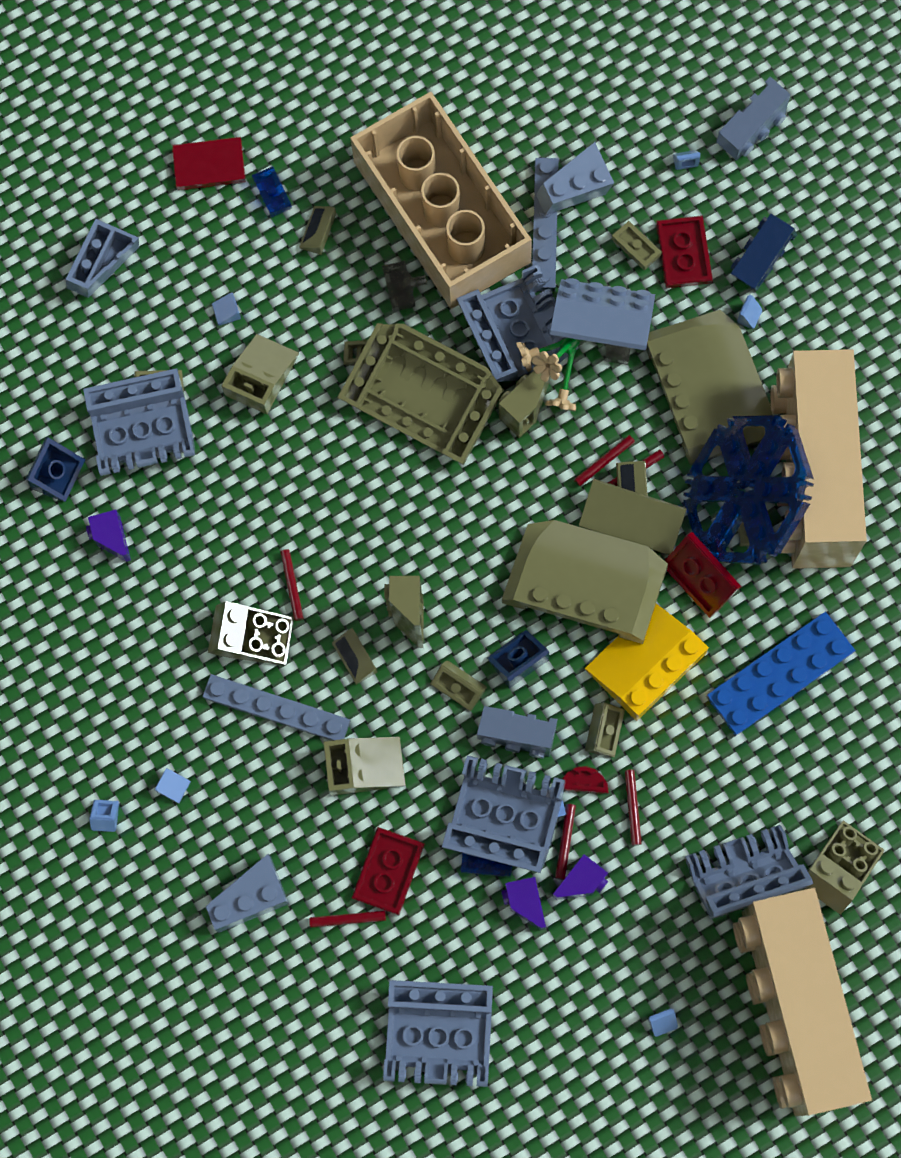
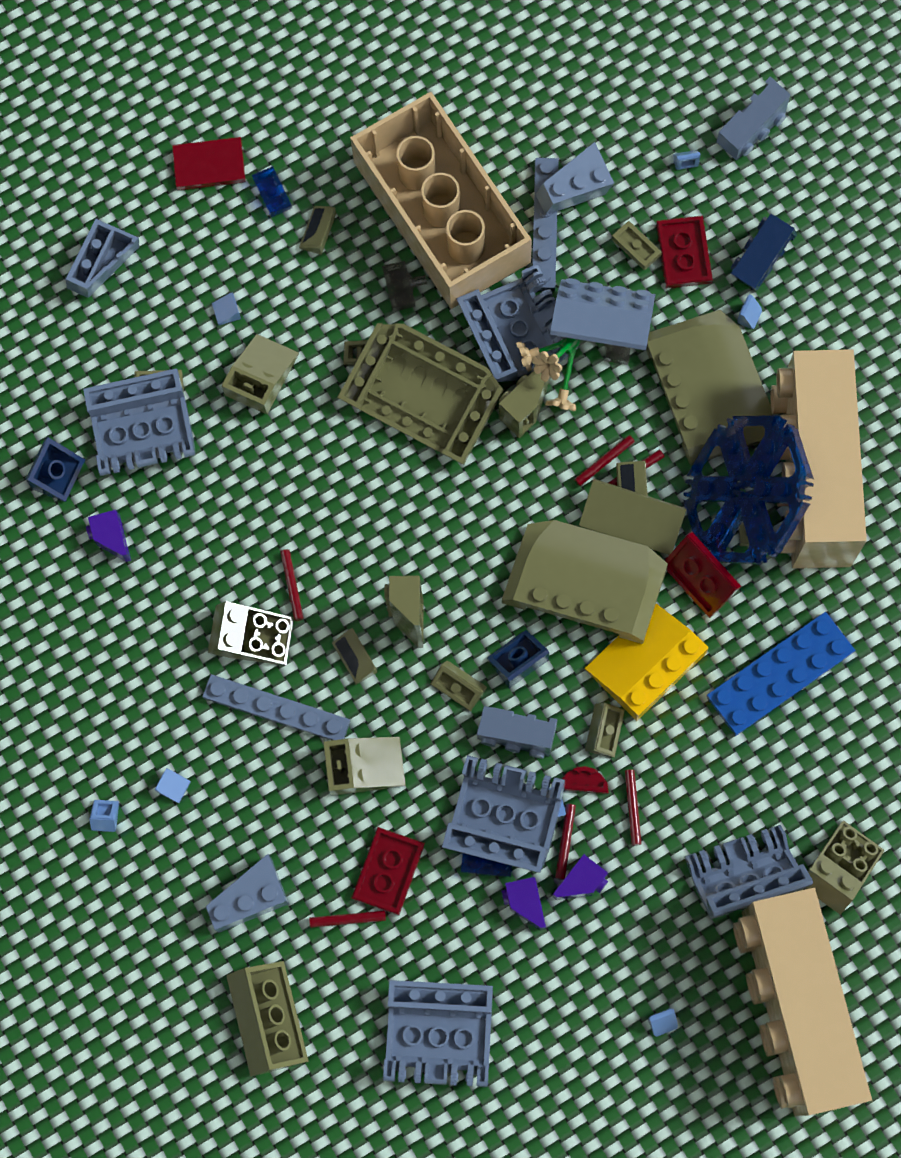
none -> olive slope [226,961,308,1076]

